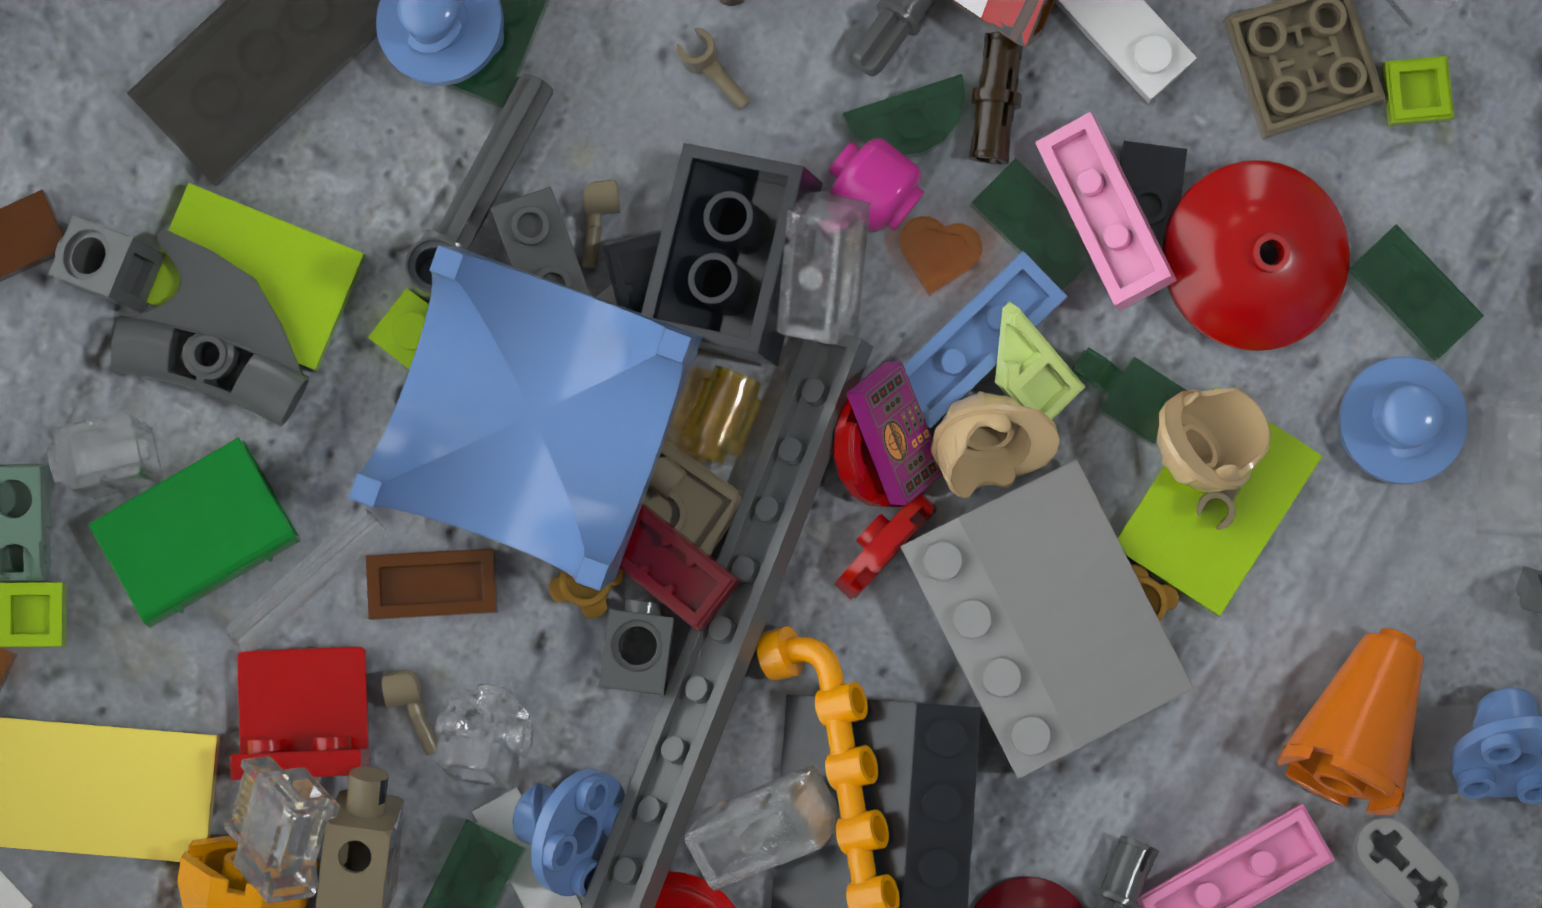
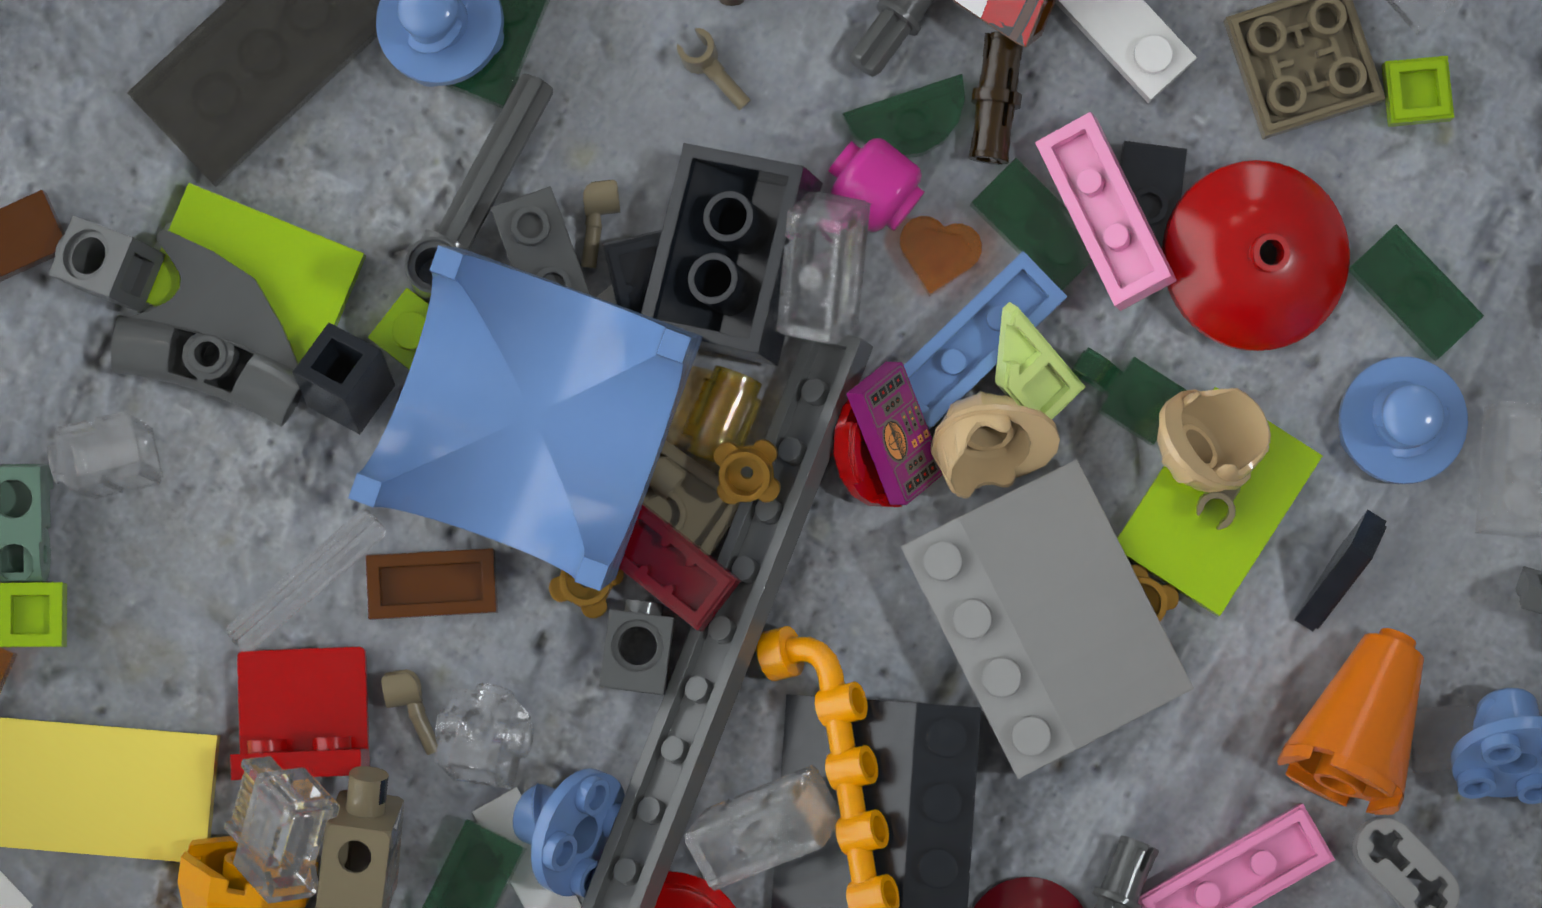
green piece [88,438,300,628] -> none
red plate [834,493,937,599] -> none
none -> black brick [292,322,395,435]
none -> pearl gold plate [714,439,781,504]
none -> black tile [1294,509,1387,632]

